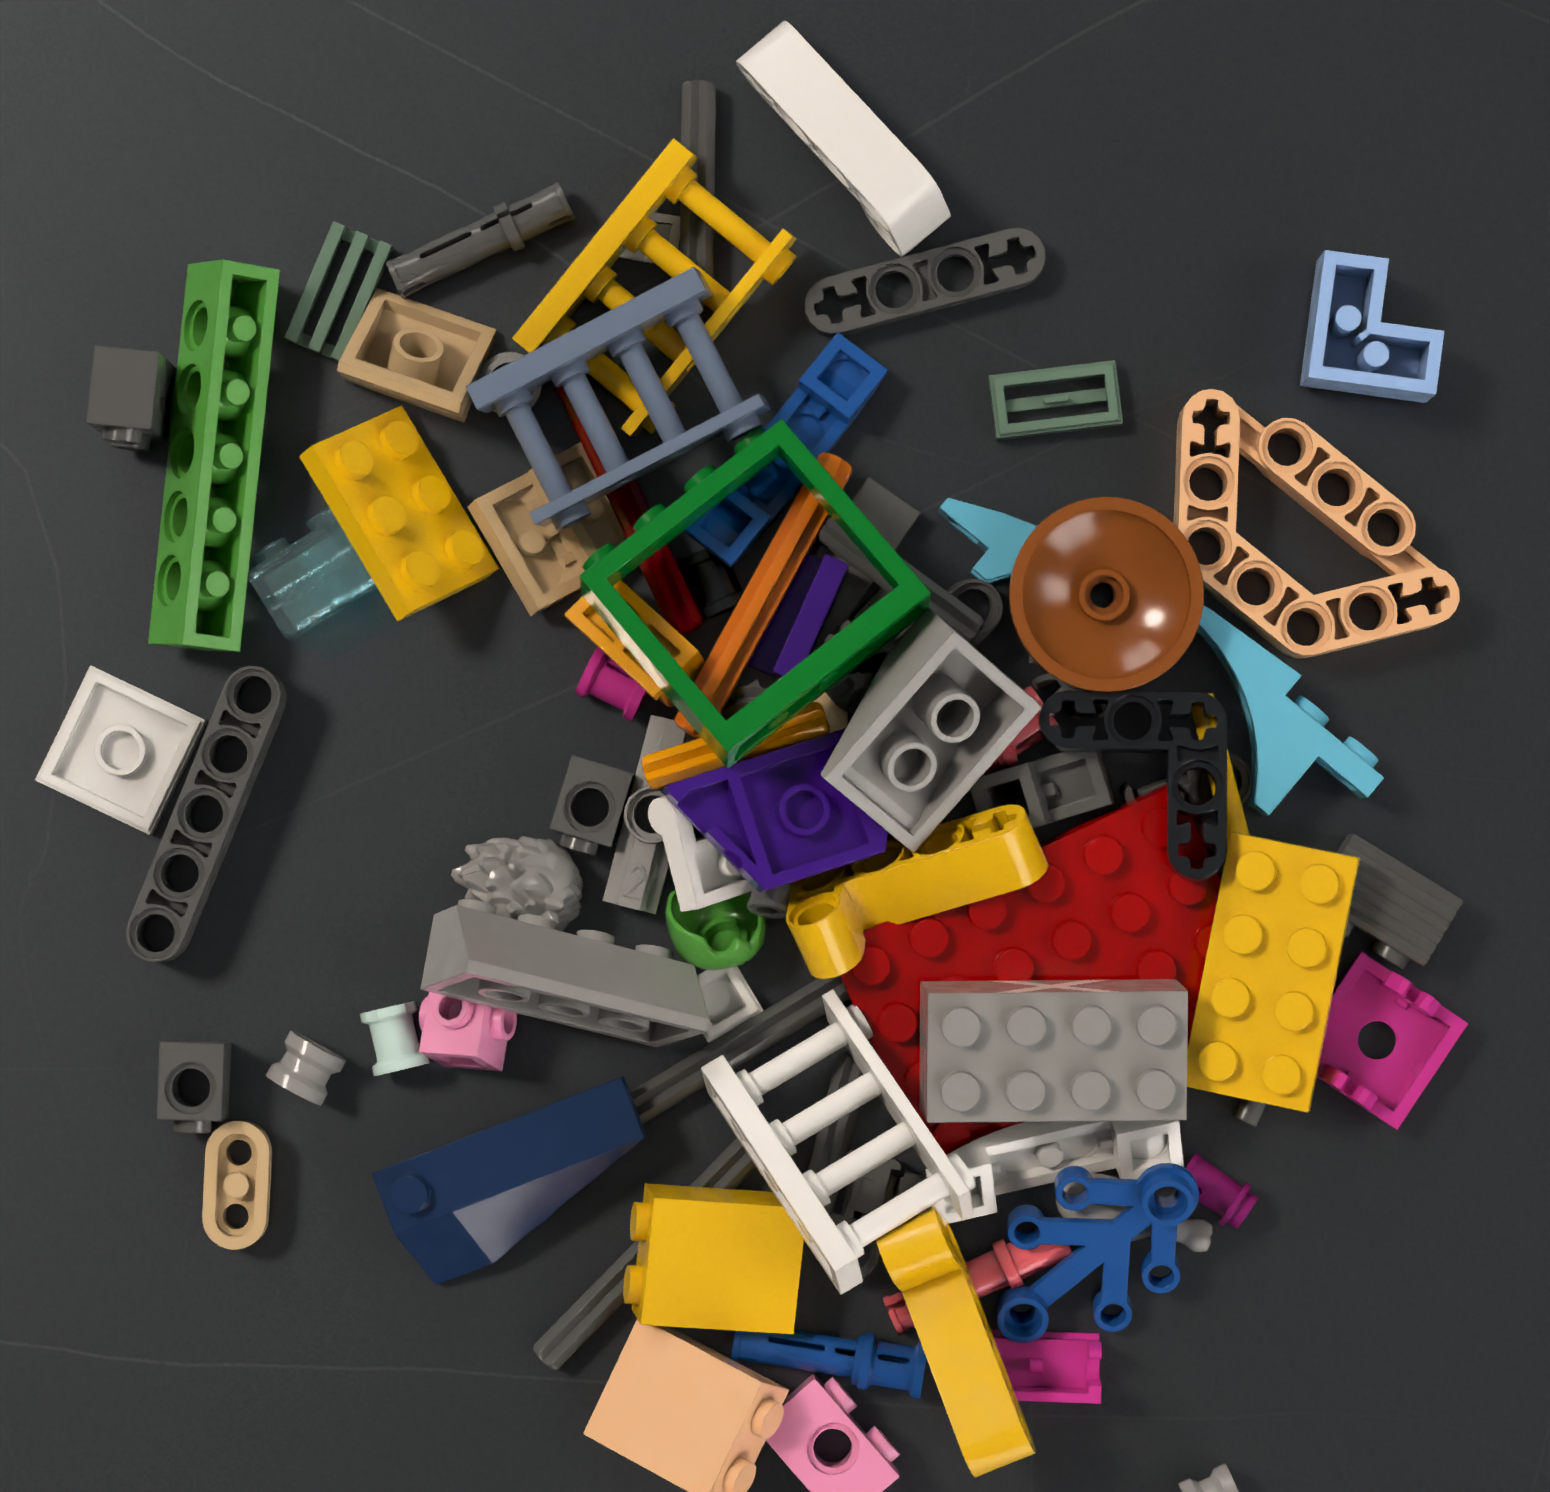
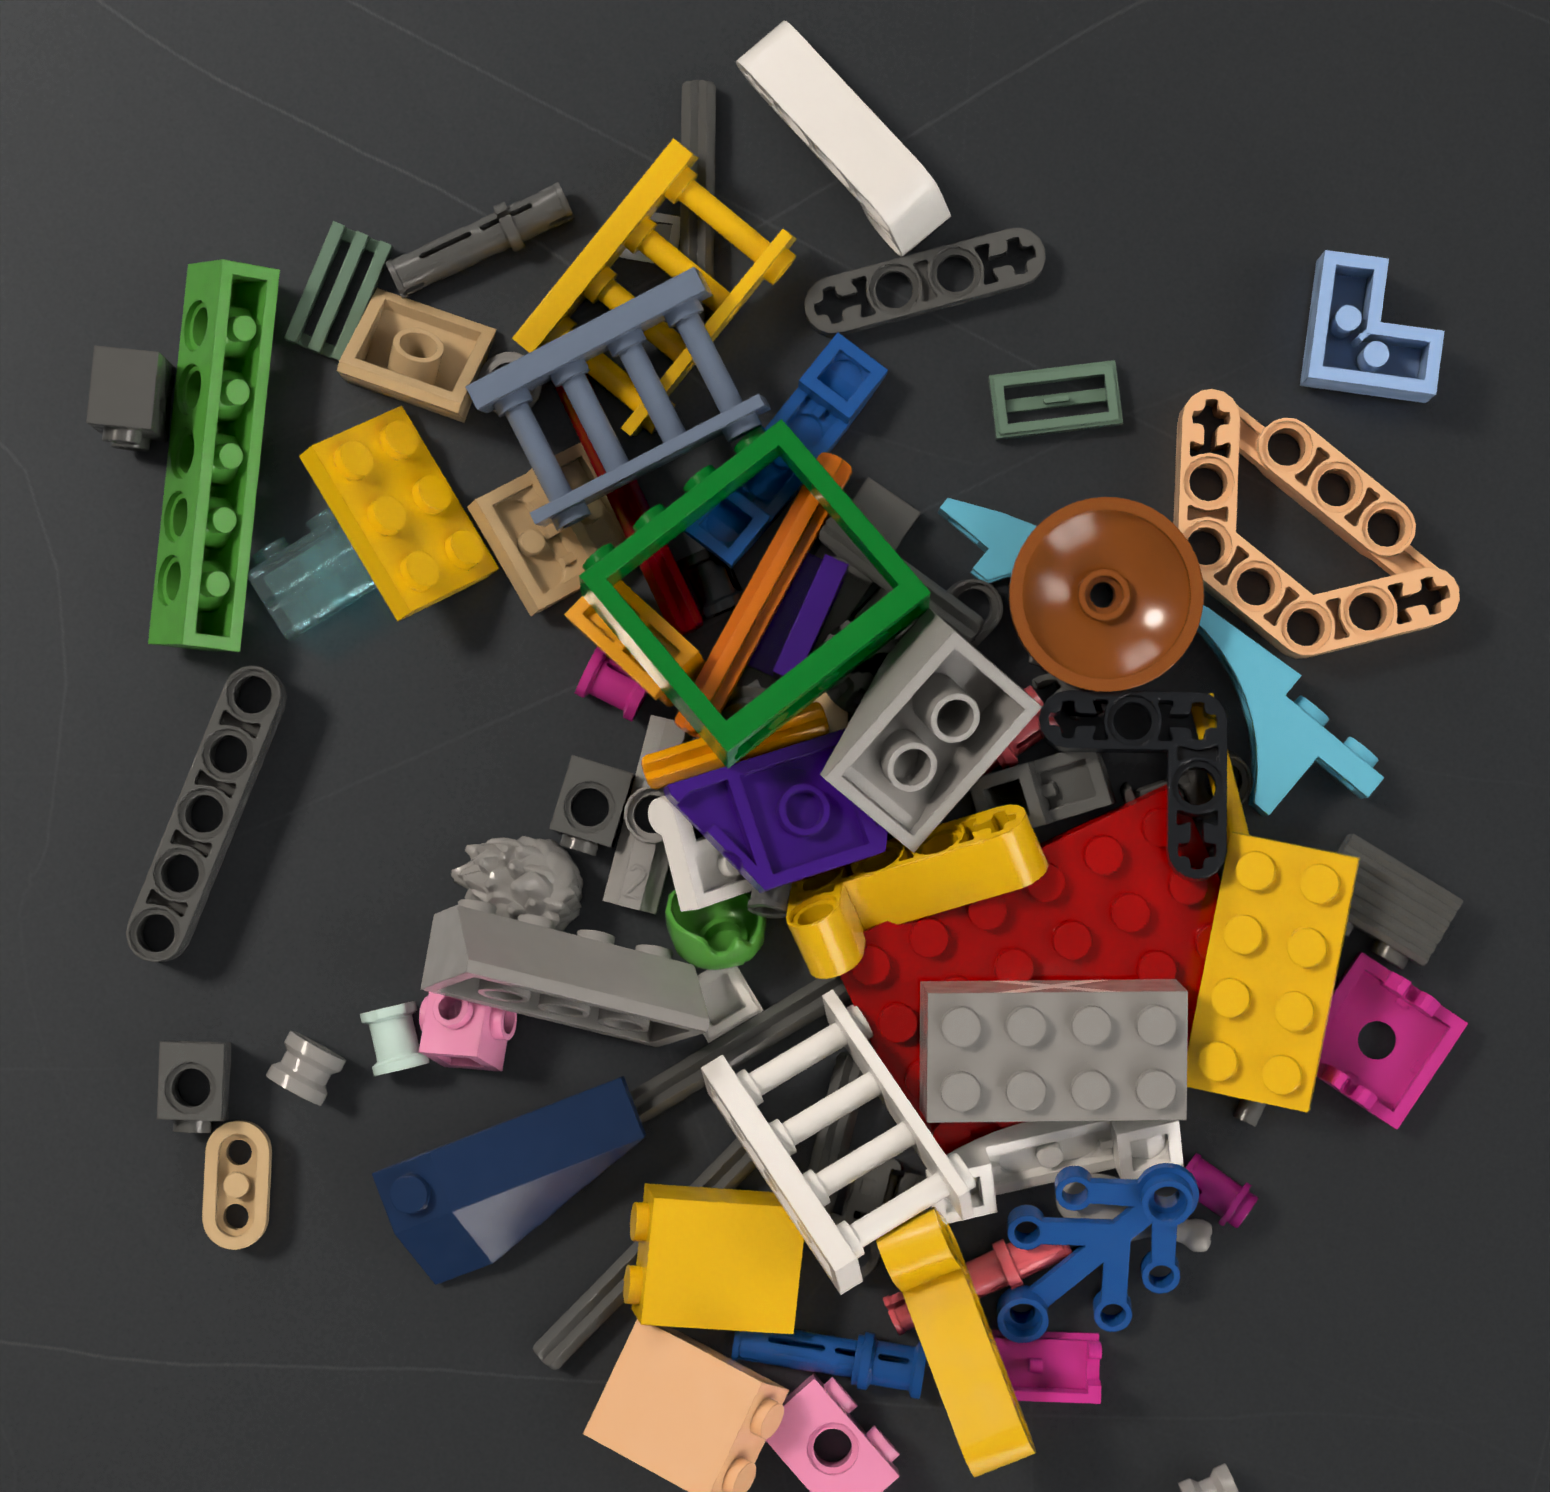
white tile [35,665,208,836] -> none

